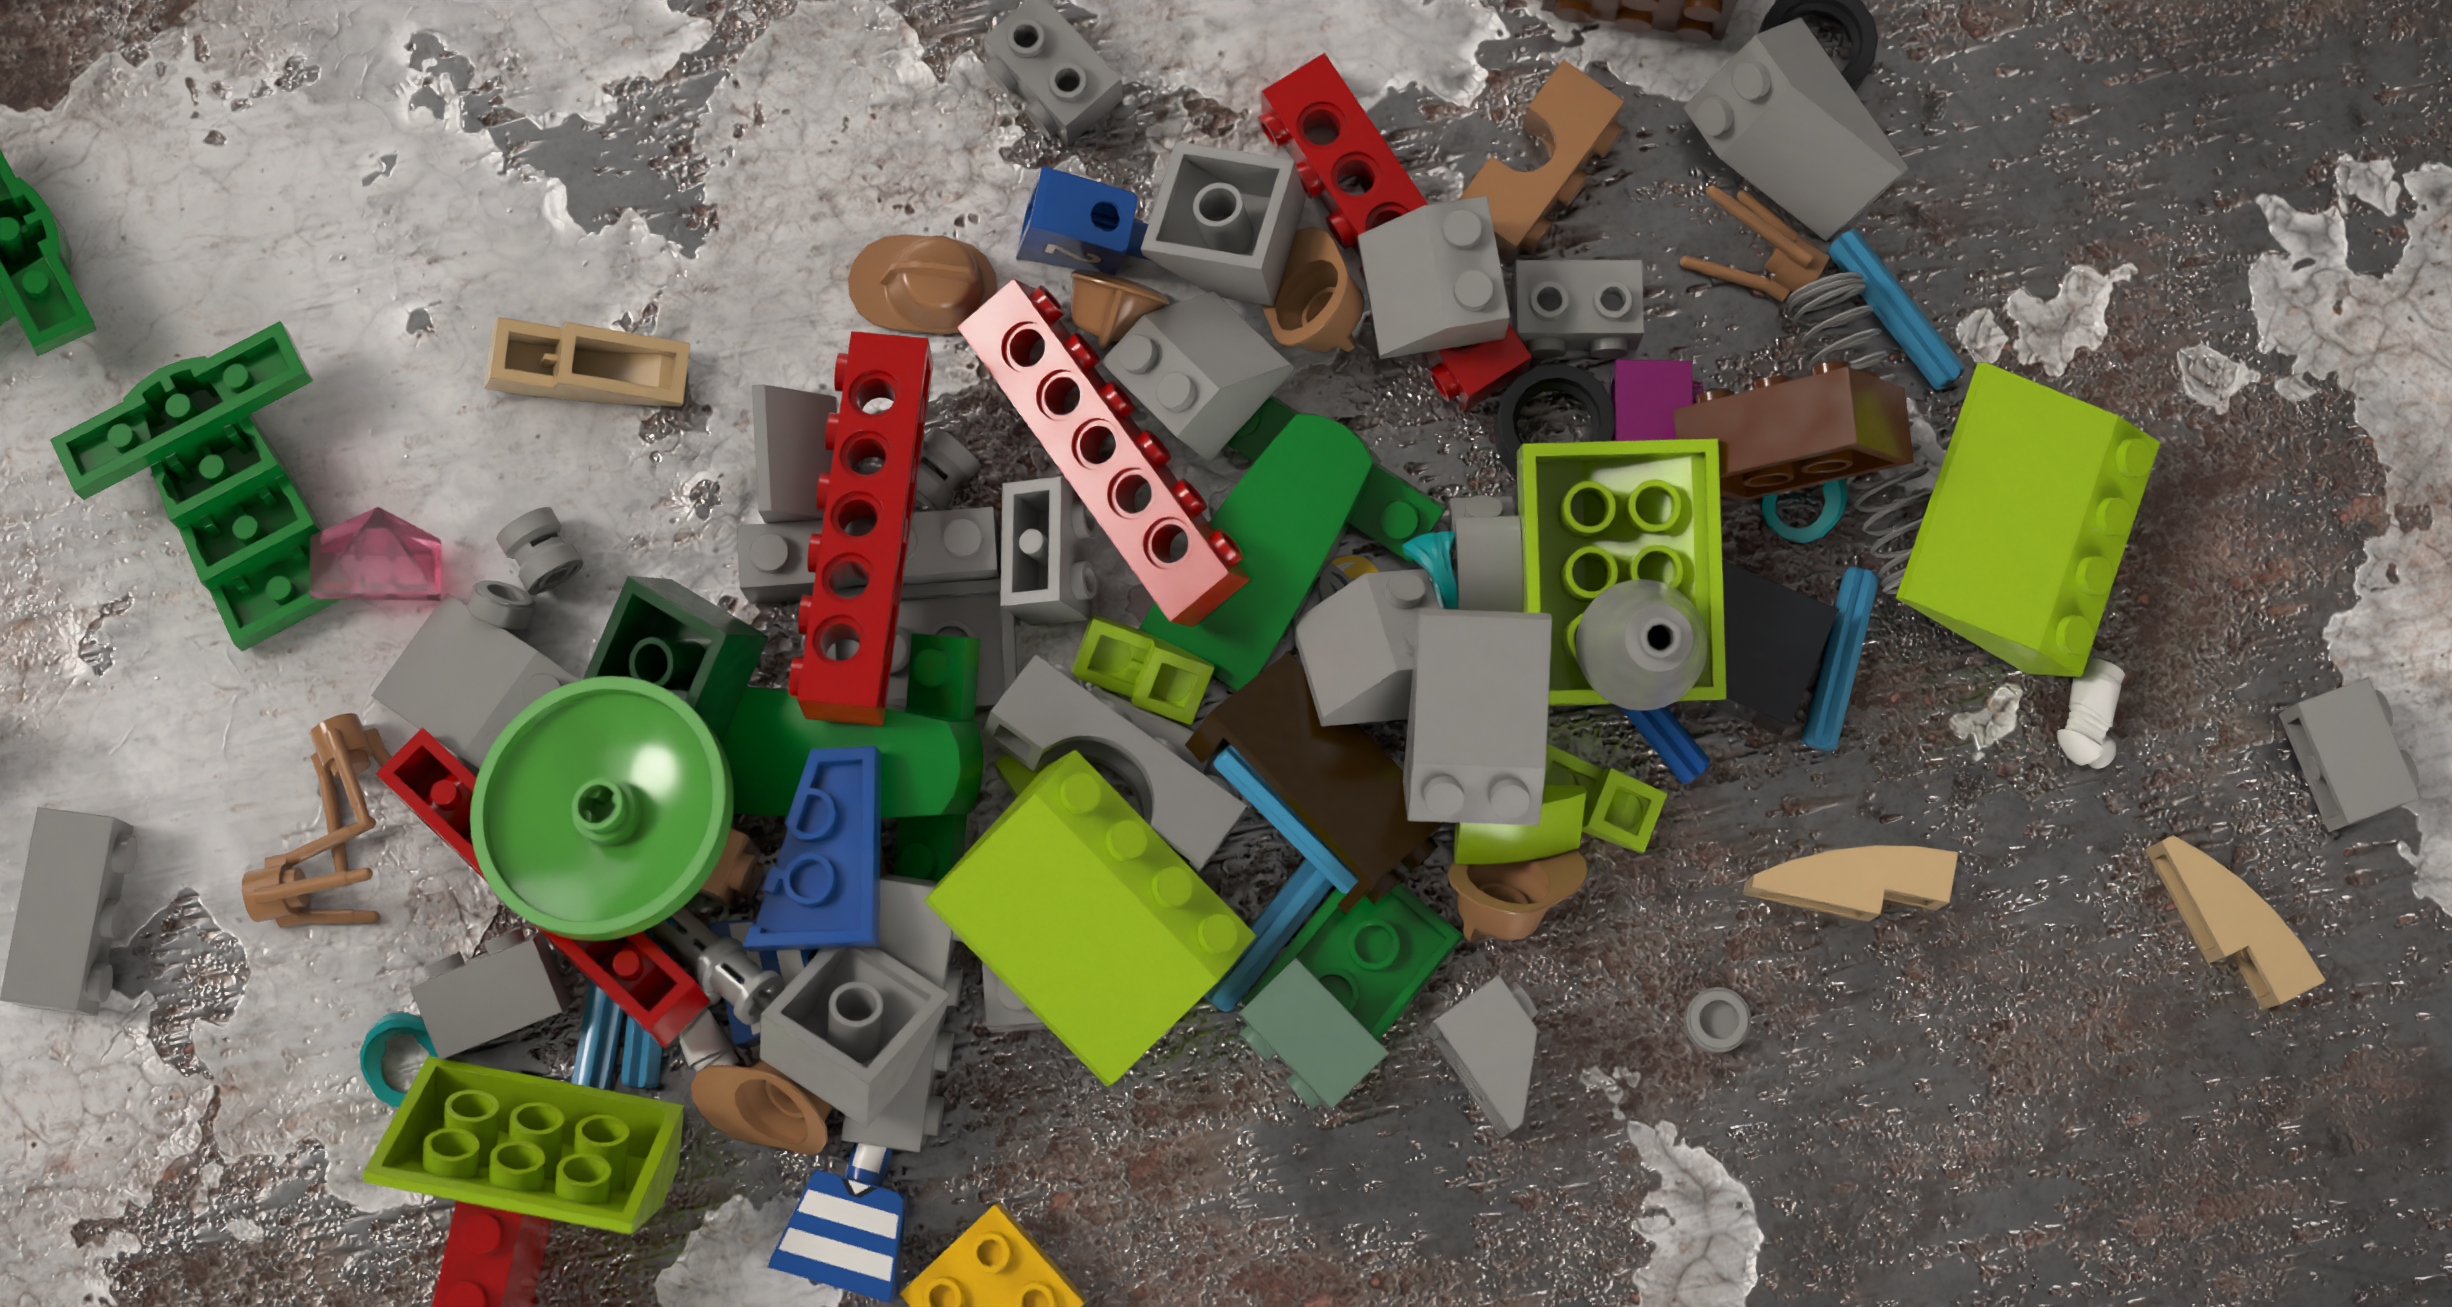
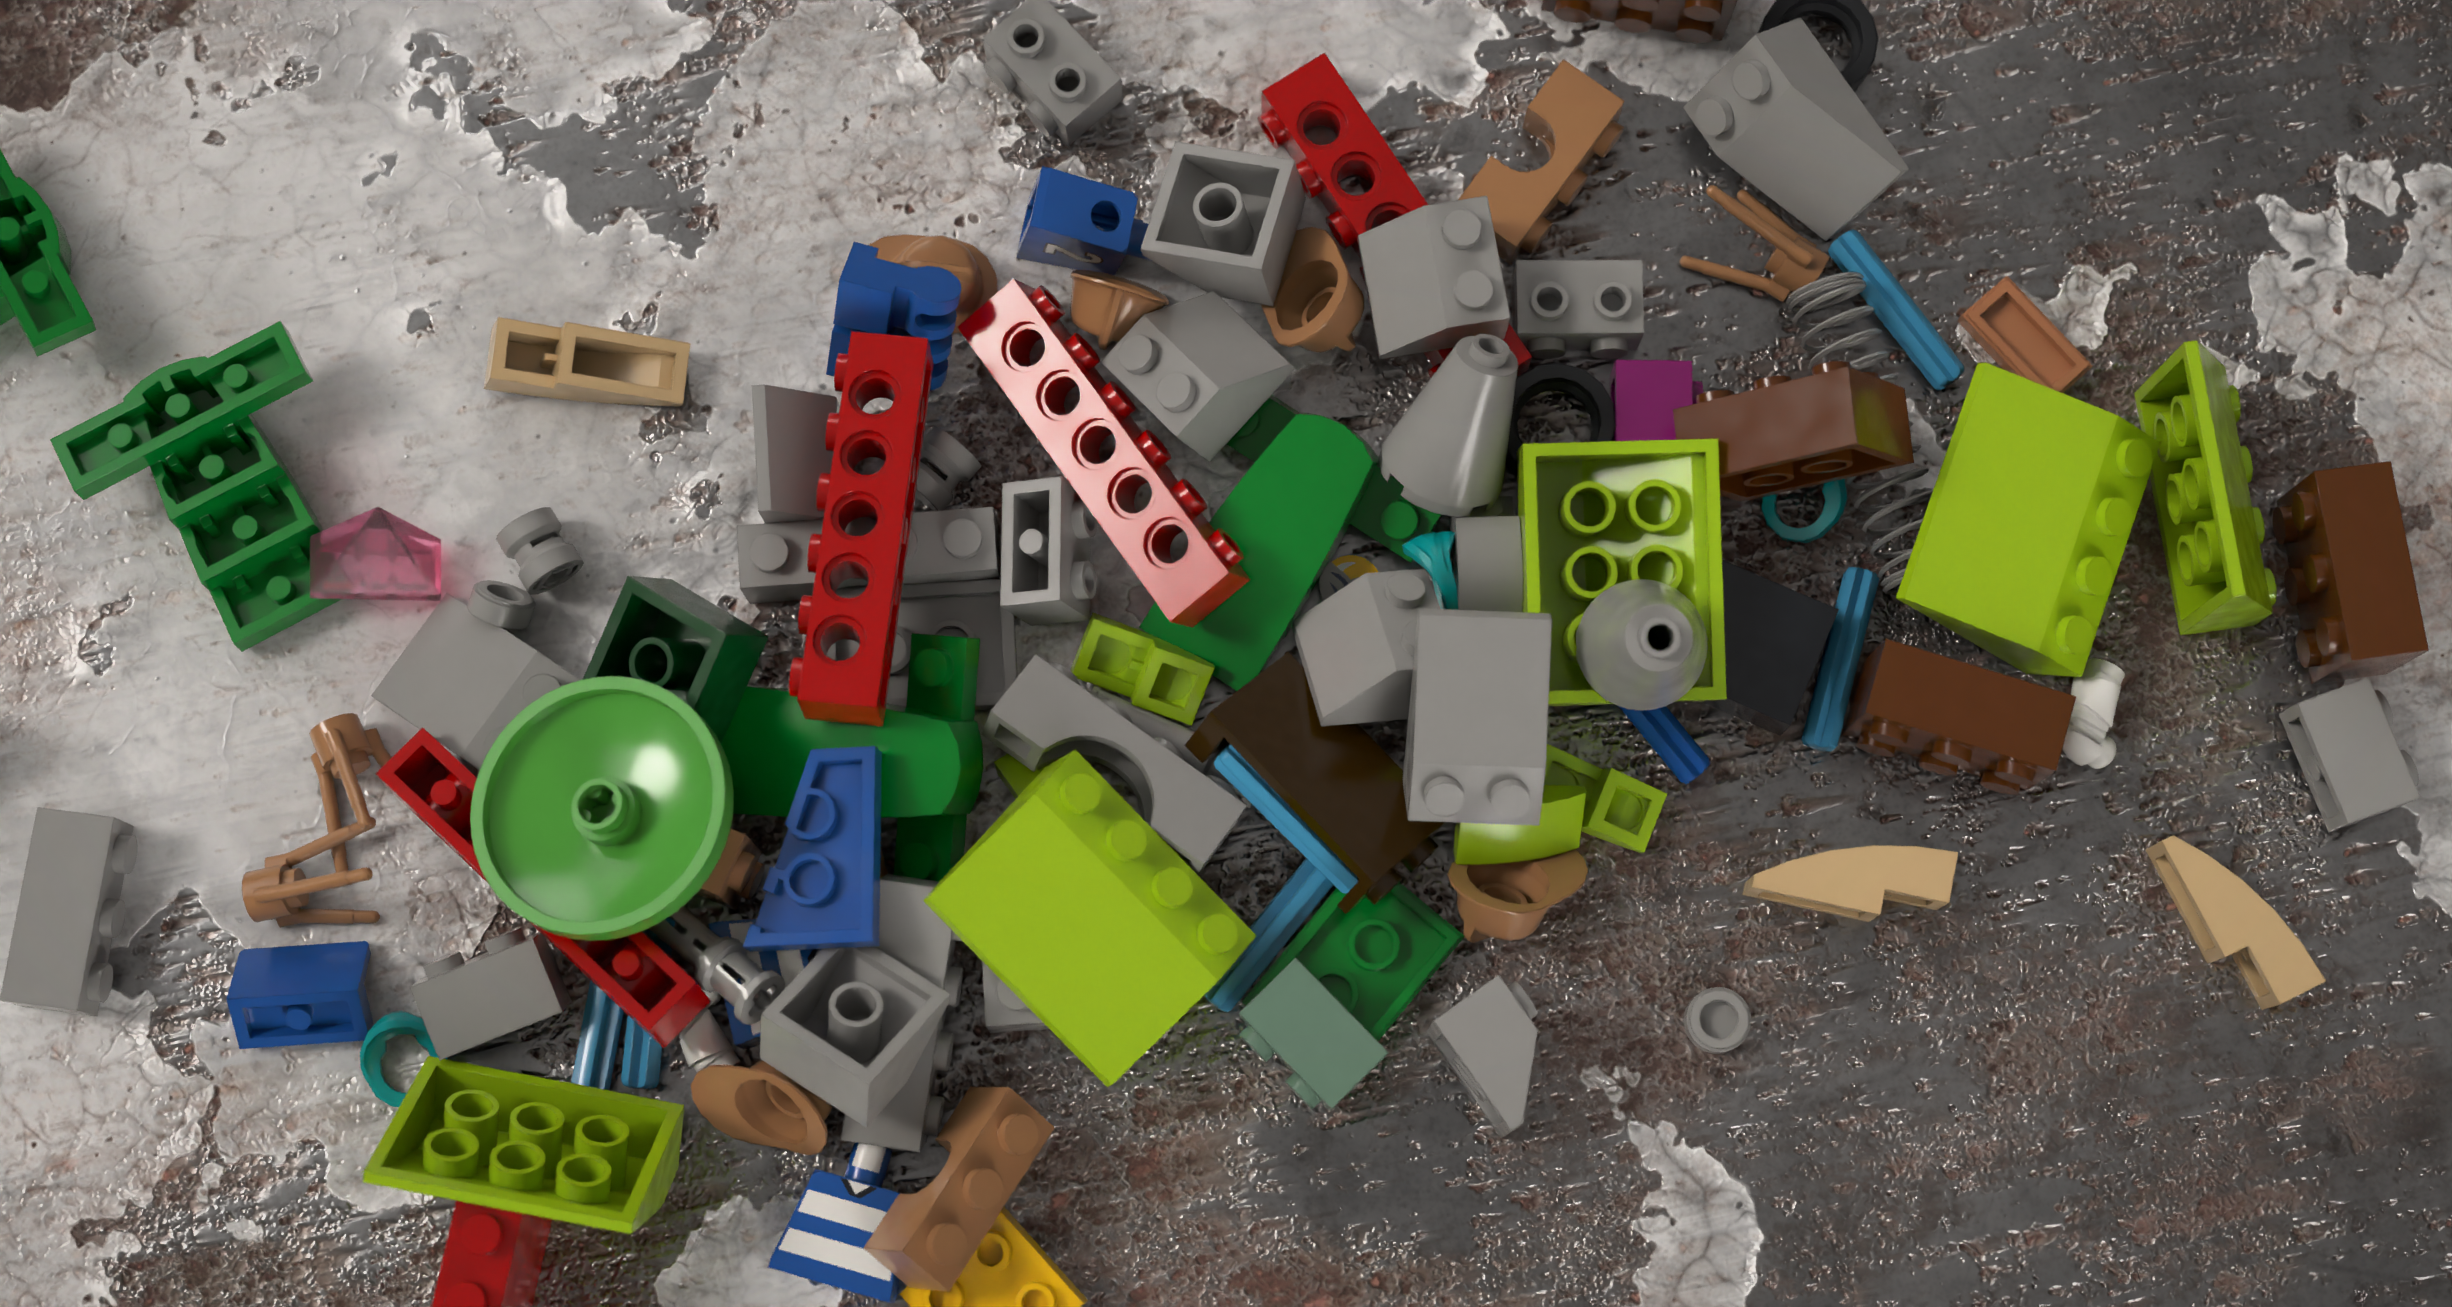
none -> blue panel [226,941,374,1049]
none -> blue legs [826,242,961,391]
none -> medium nougat arch [863,1087,1055,1292]
none -> light grey cone [1378,334,1518,517]
none -> reddish brown brick [1843,639,2076,795]
none -> nougat tile [1957,276,2093,393]
none -> lime slope [2134,340,2277,635]
none -> reddish brown brick [2272,461,2429,684]

